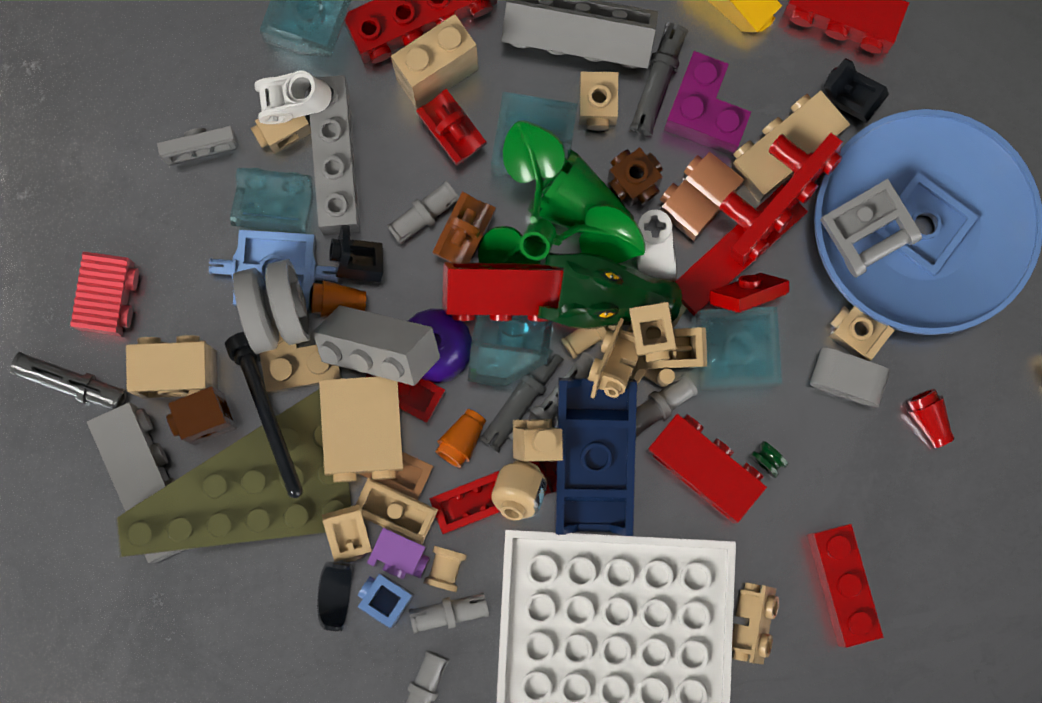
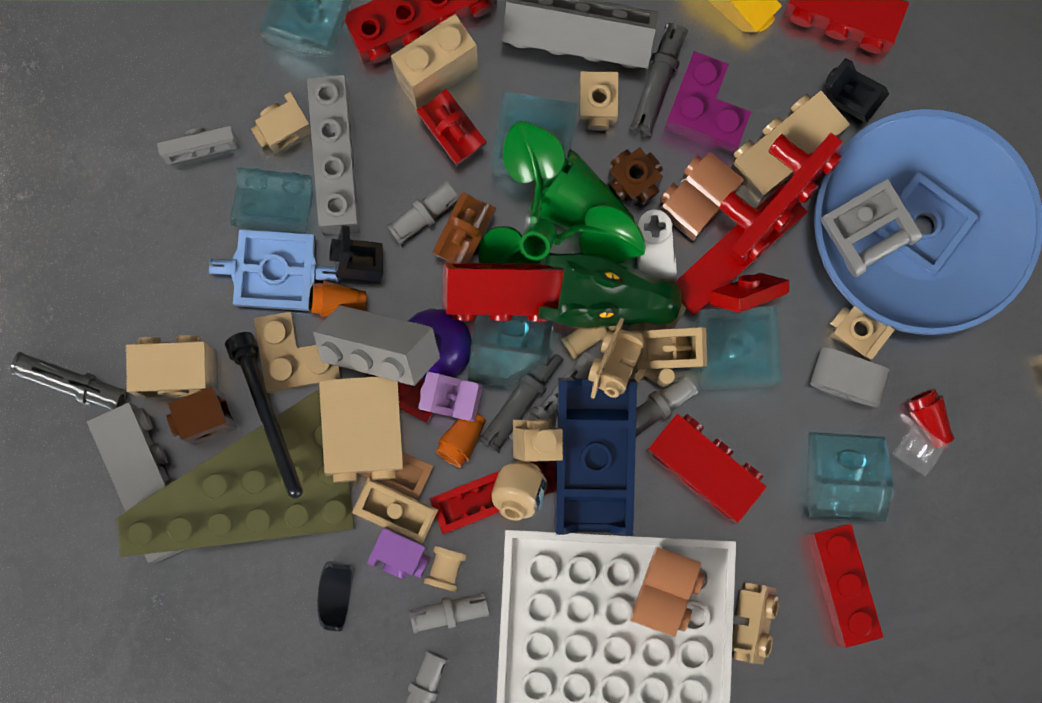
coral brick [70,251,139,336] -> none
light grey wheel [233,259,310,354] -> none
white piece [254,71,332,124] -> none
tan bracket [322,505,372,562] -> none
medium blue brick [357,574,414,628] -> none
tan brick [629,302,676,362] -> none
dark green bush [750,441,788,478] -> none
none -> lavender bracket [418,372,483,422]
none -> nougat brick [630,547,706,637]
none -> clear light blue slope [806,432,894,522]
none -> clear tile [892,423,948,477]

